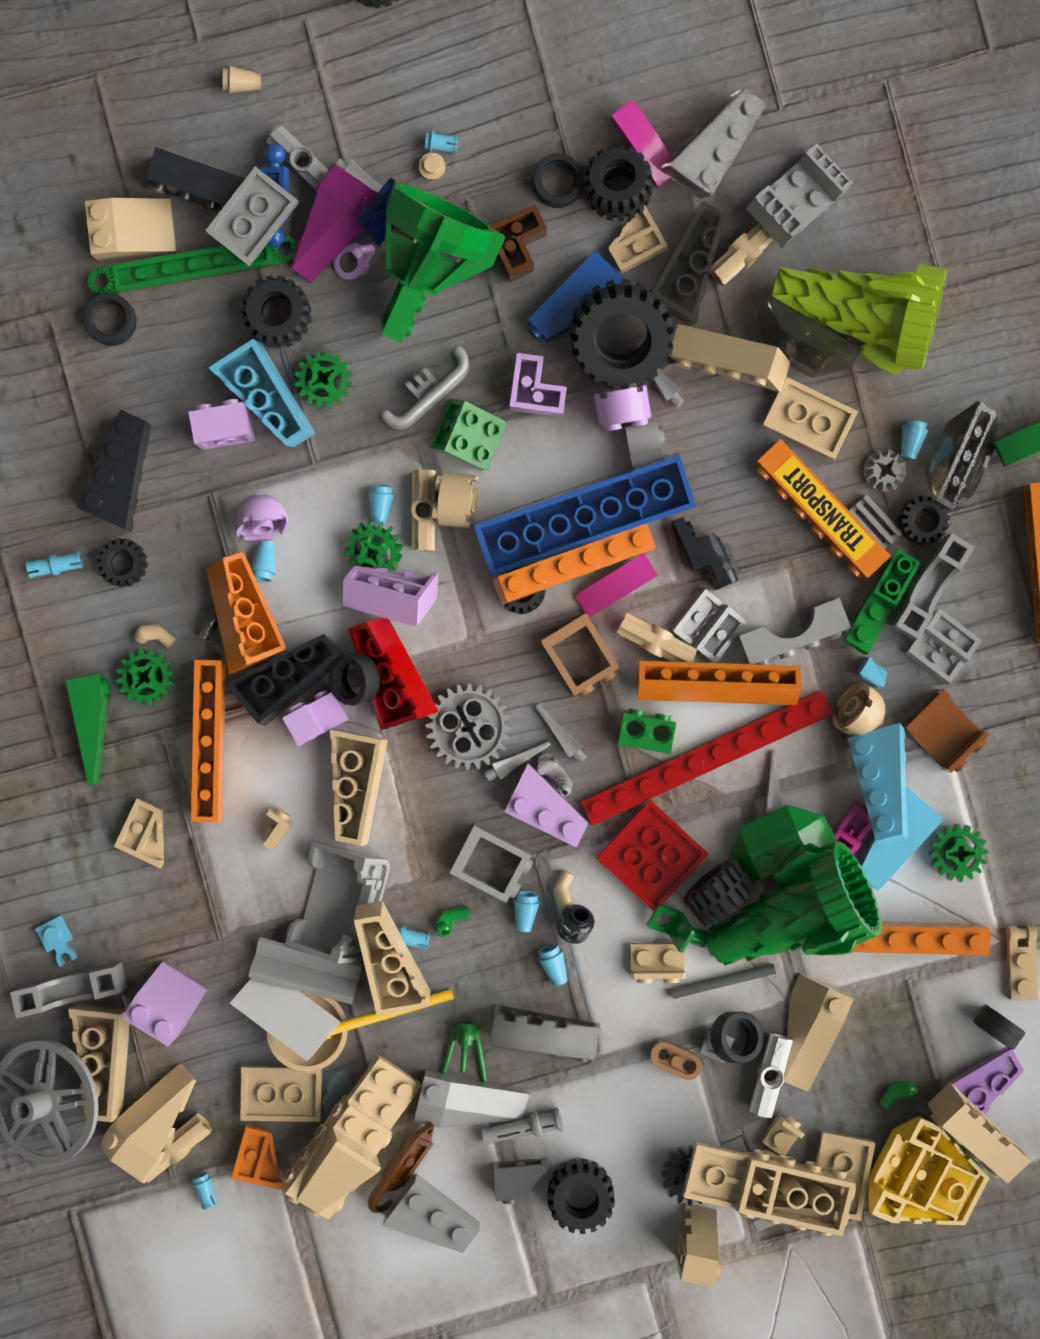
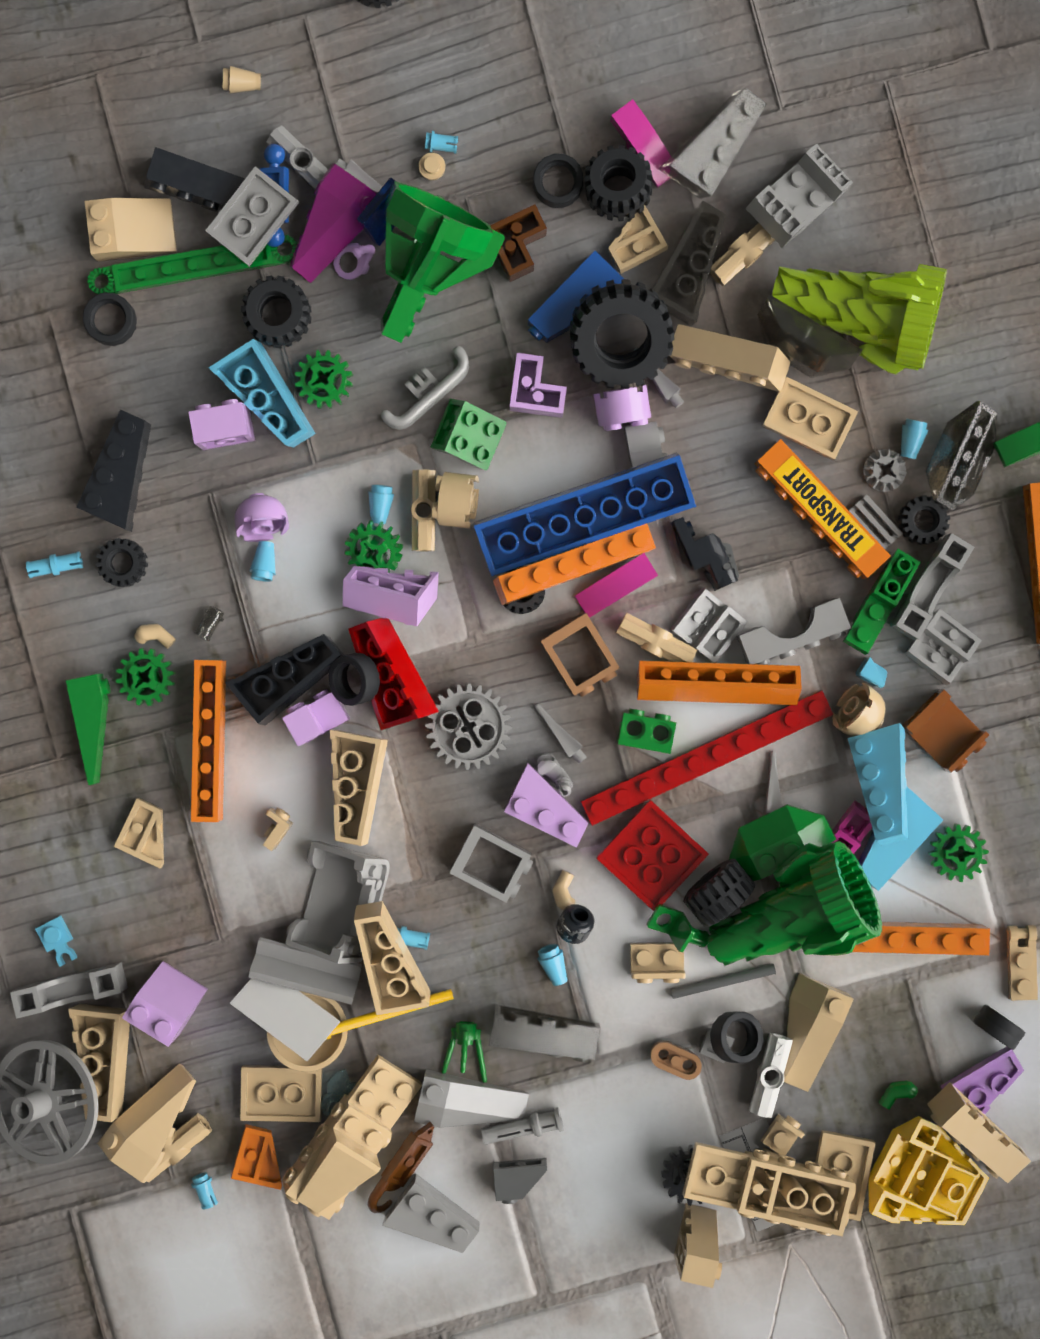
orange wedge [206,552,287,674] -> none
green arm [434,906,469,937] -> none
light grey piece [484,741,551,782] -> none
medium azure cone [514,891,540,932] -> none
black tyre [547,1158,615,1234] -> none

